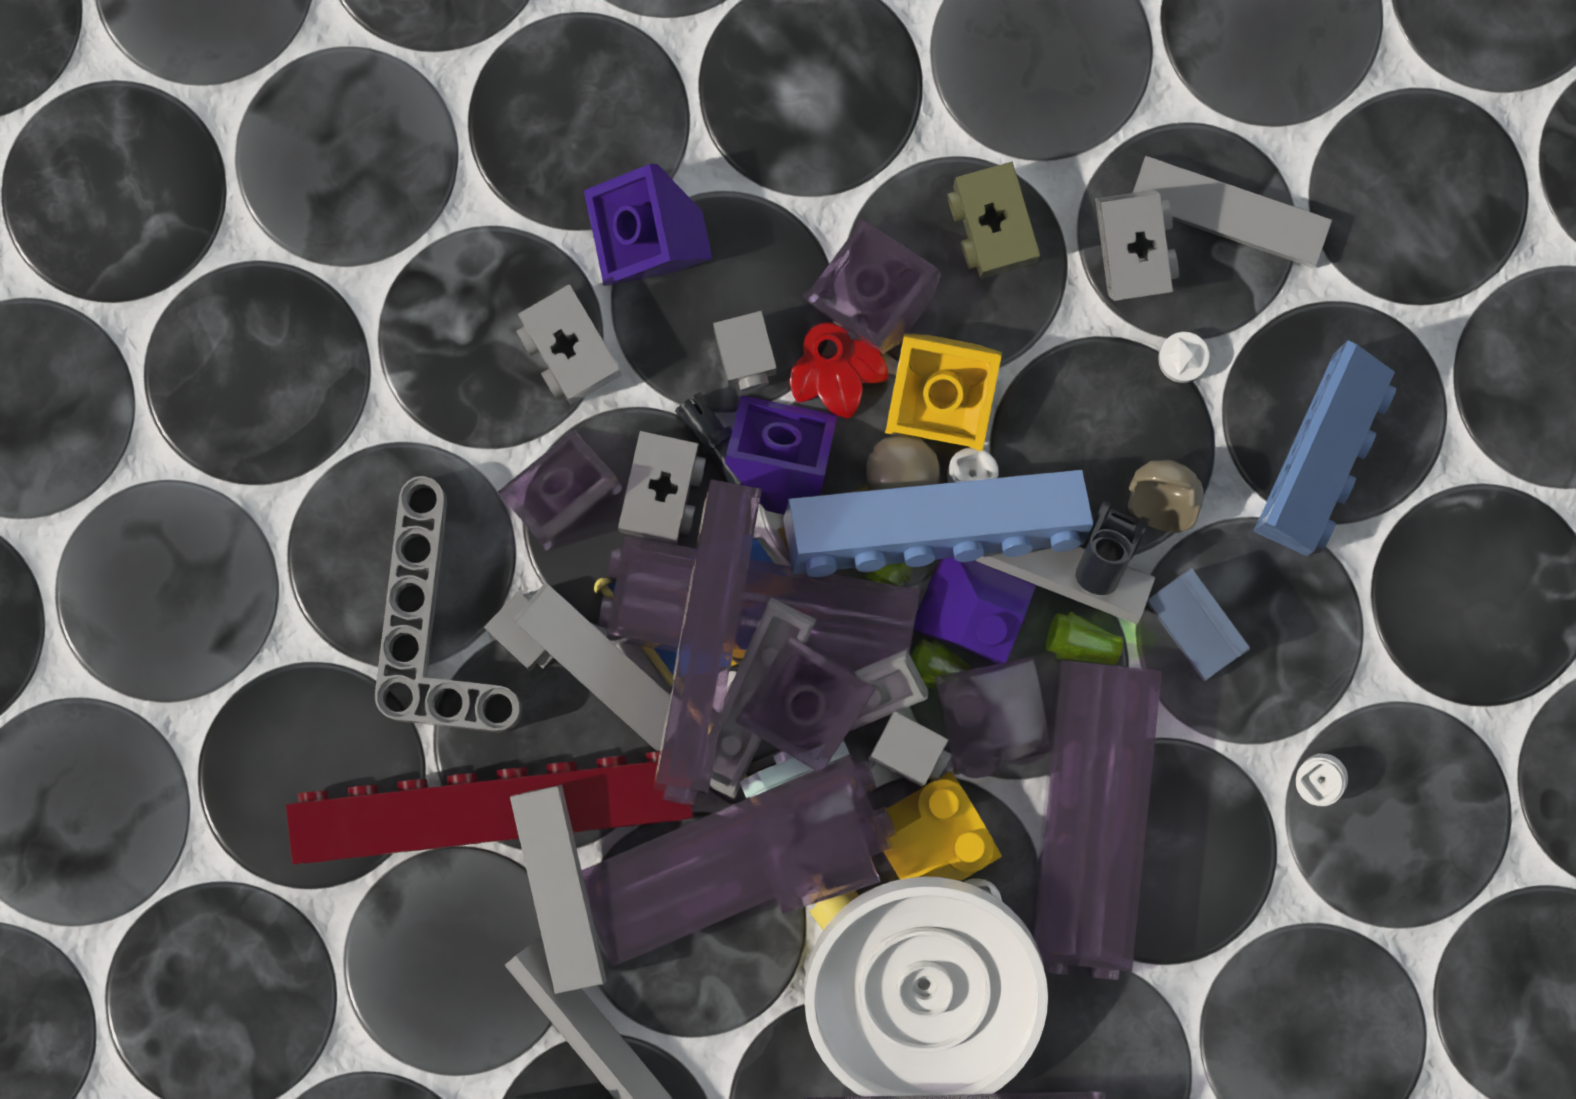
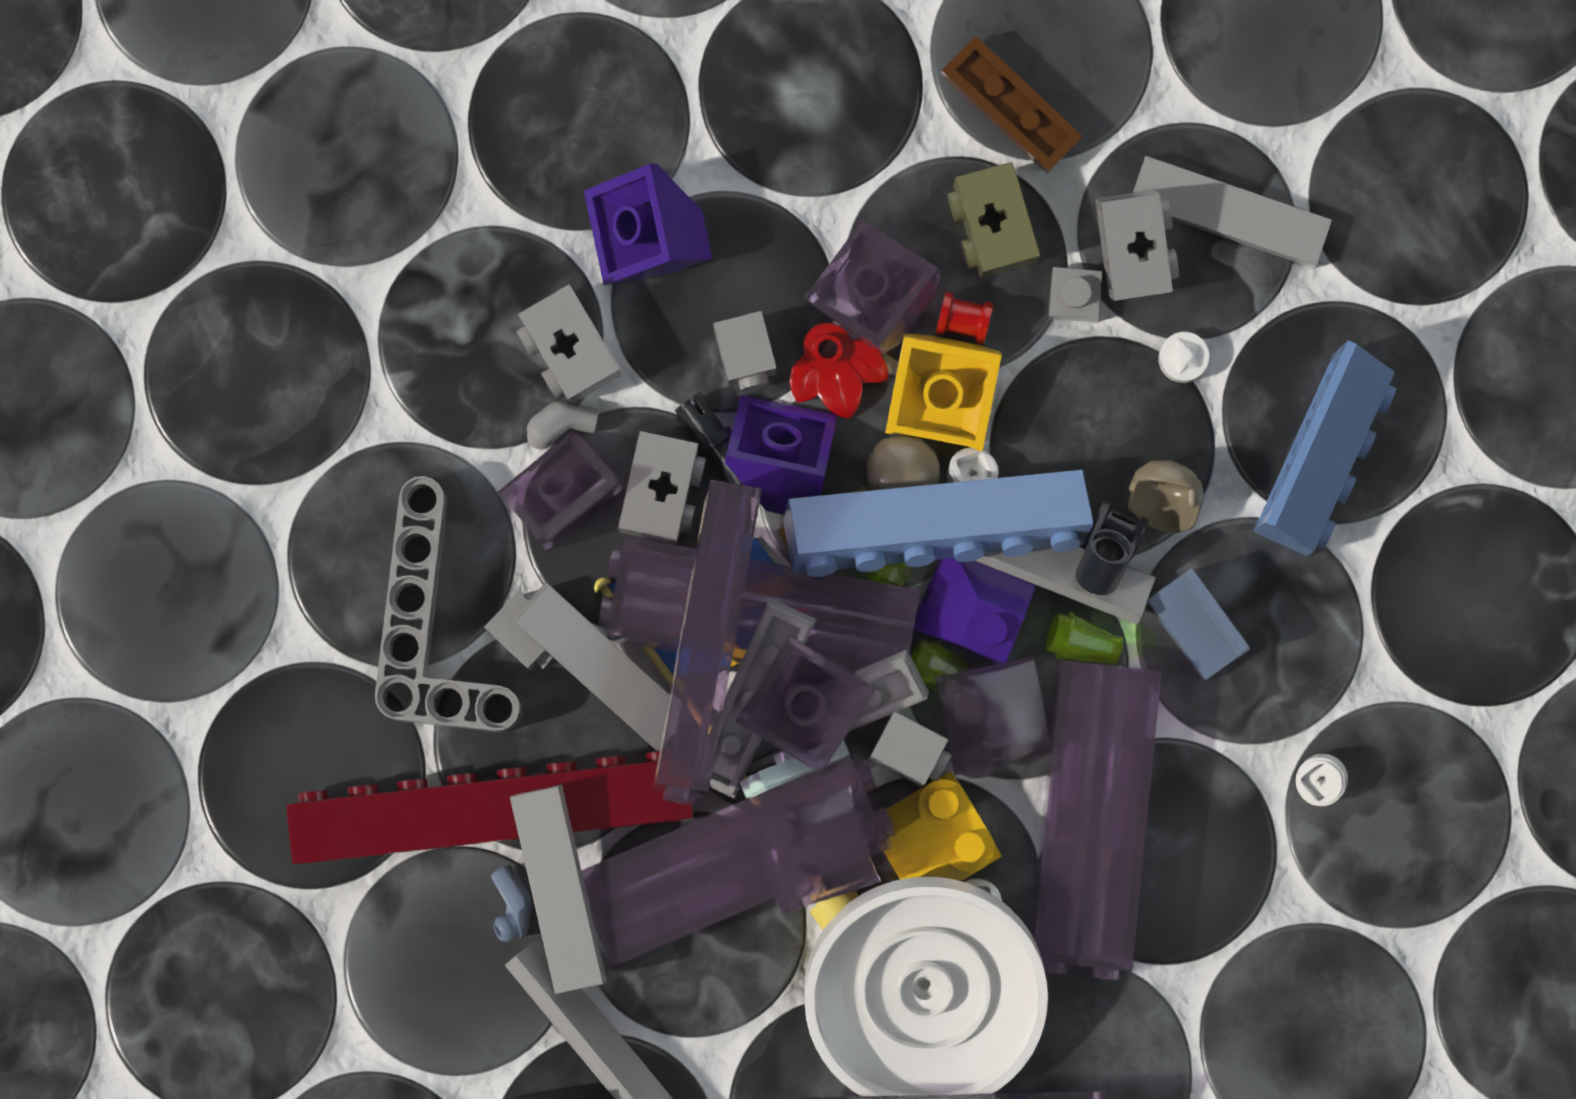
none -> sand blue arm [491,864,532,943]
none -> light grey arm [527,401,598,450]
none -> red bush [935,291,994,346]
none -> reddish brown plate [941,35,1083,175]
none -> light grey plate [1048,267,1102,323]

